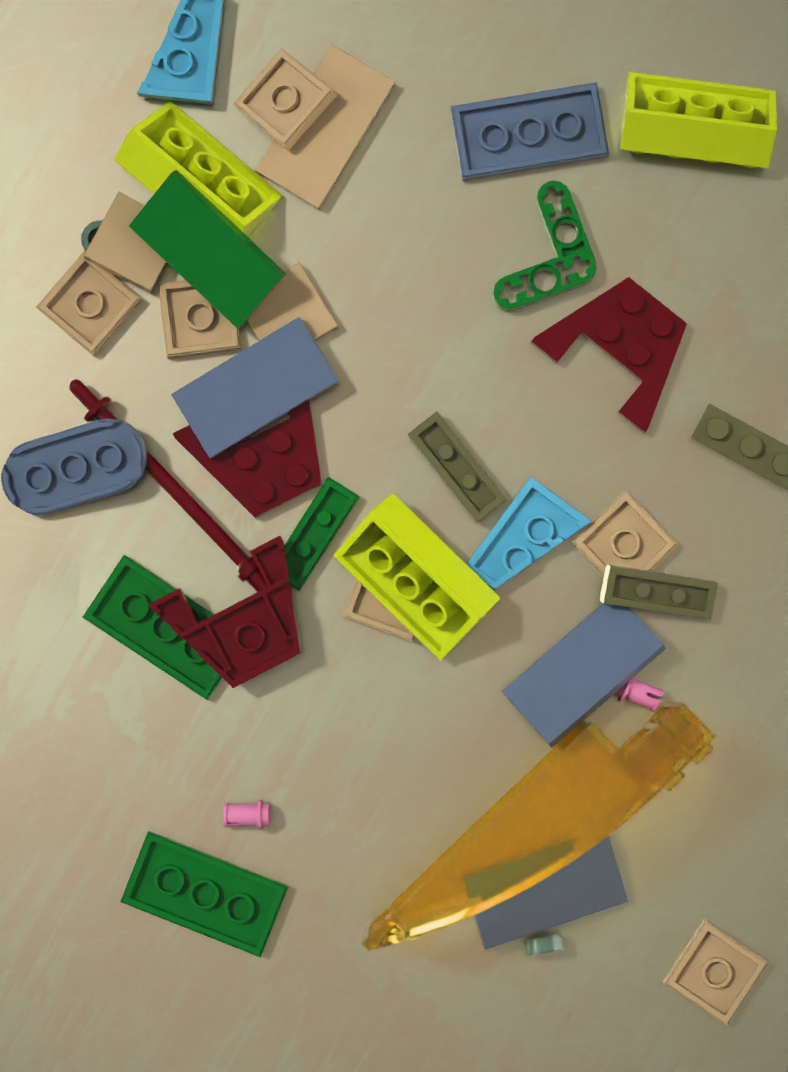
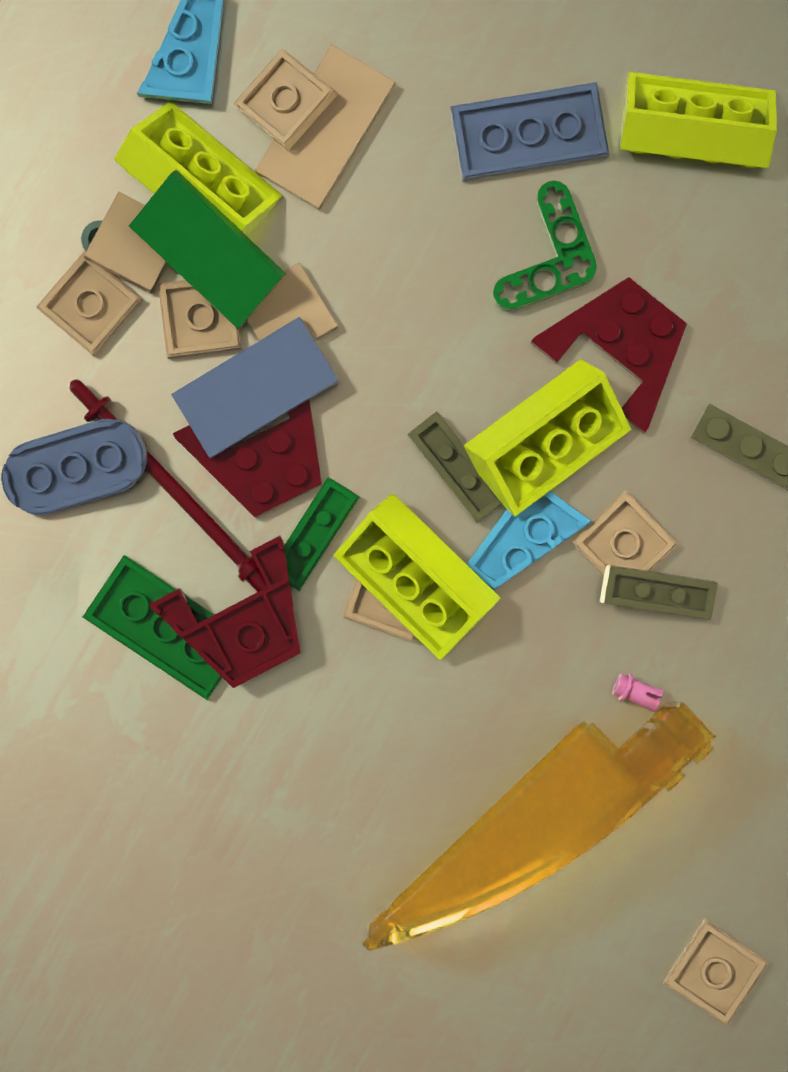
green tile [120,831,289,958] -> none
bright pink pin [223,800,271,830] -> none
sand blue tile [462,828,628,950] -> none
sand blue tile [502,603,666,748] -> none
sand green tile [525,934,564,956] -> none
none -> neon yellow slope [463,359,632,517]

